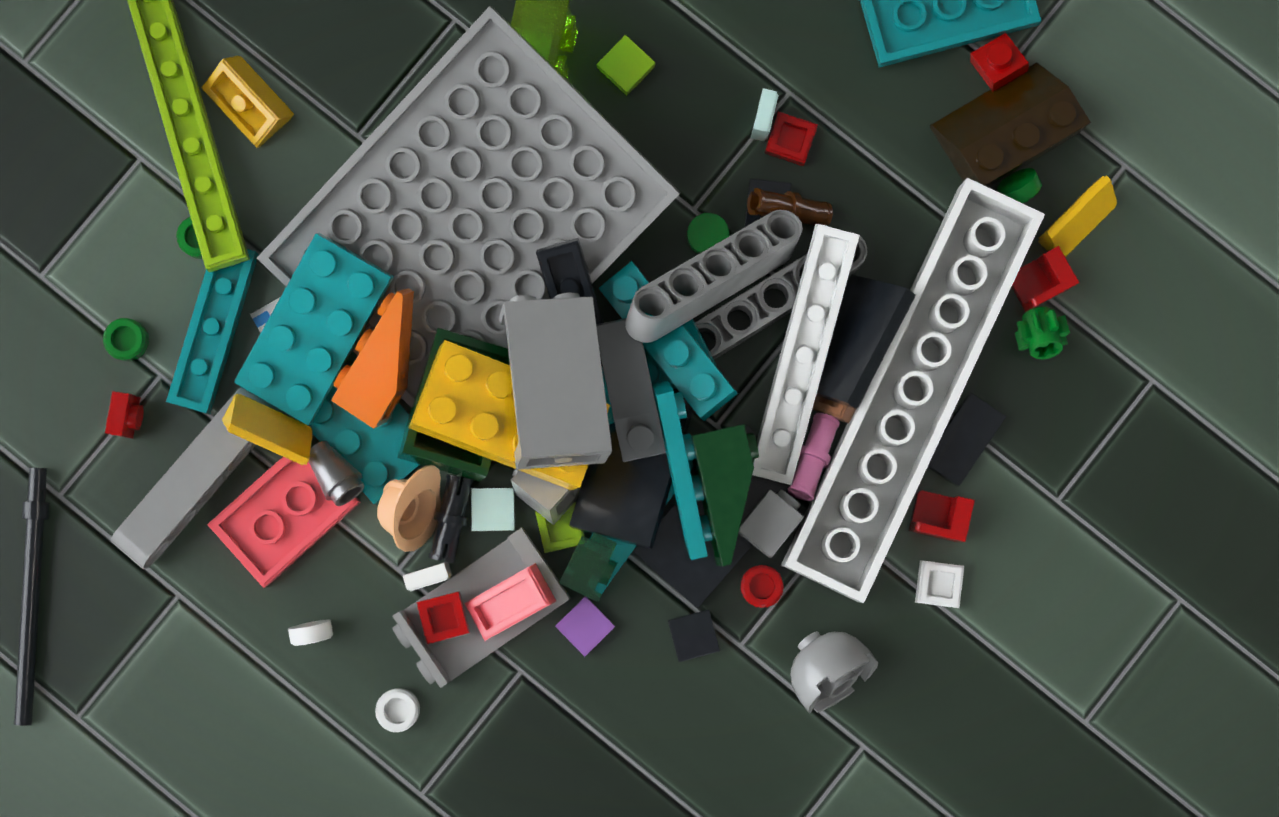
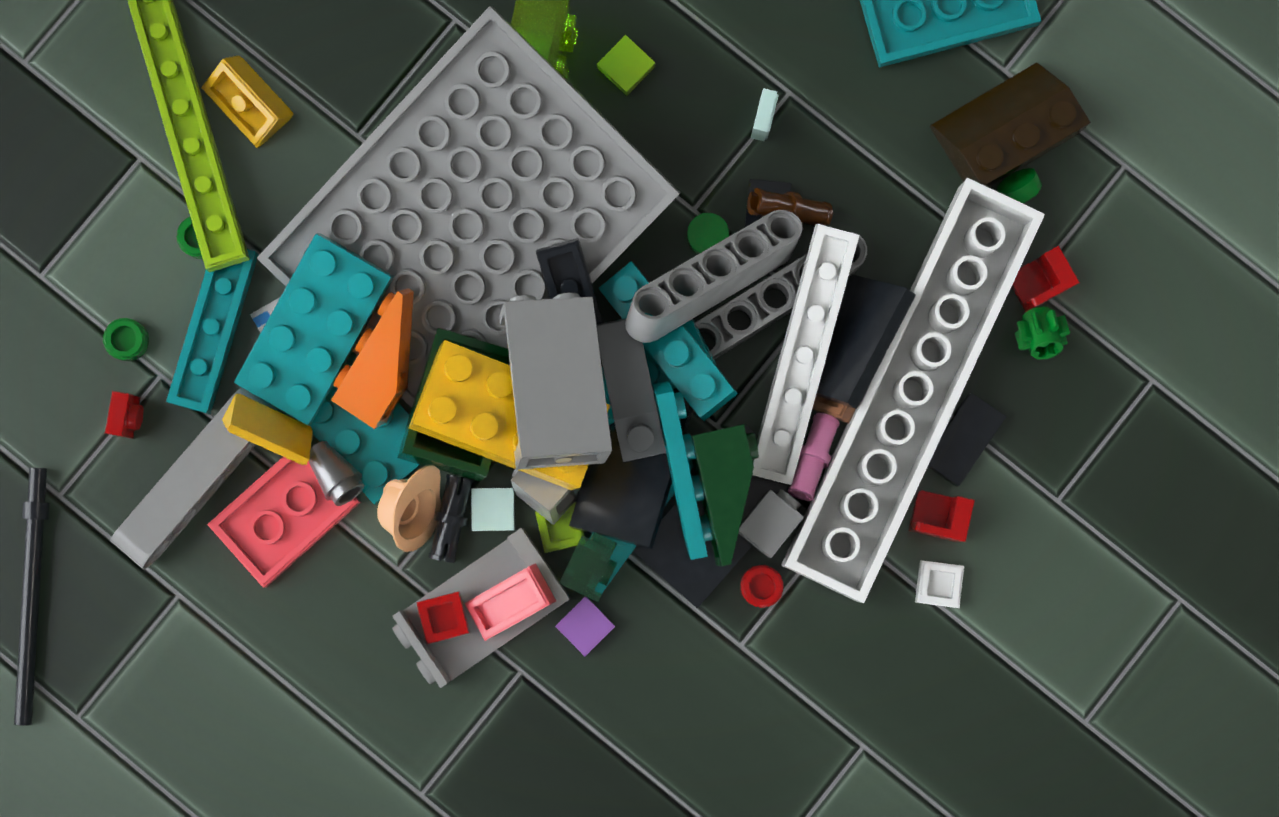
white tile [288,620,333,646] -> none
white tile [375,688,420,732] -> none
white tile [403,562,452,591] -> none
black tile [668,609,720,662] -> none
red tile [764,111,818,167] -> none
light grey cylinder [790,631,878,713] -> none
red plate [970,33,1029,92] -> none
yellow slope [1038,175,1117,257] -> none

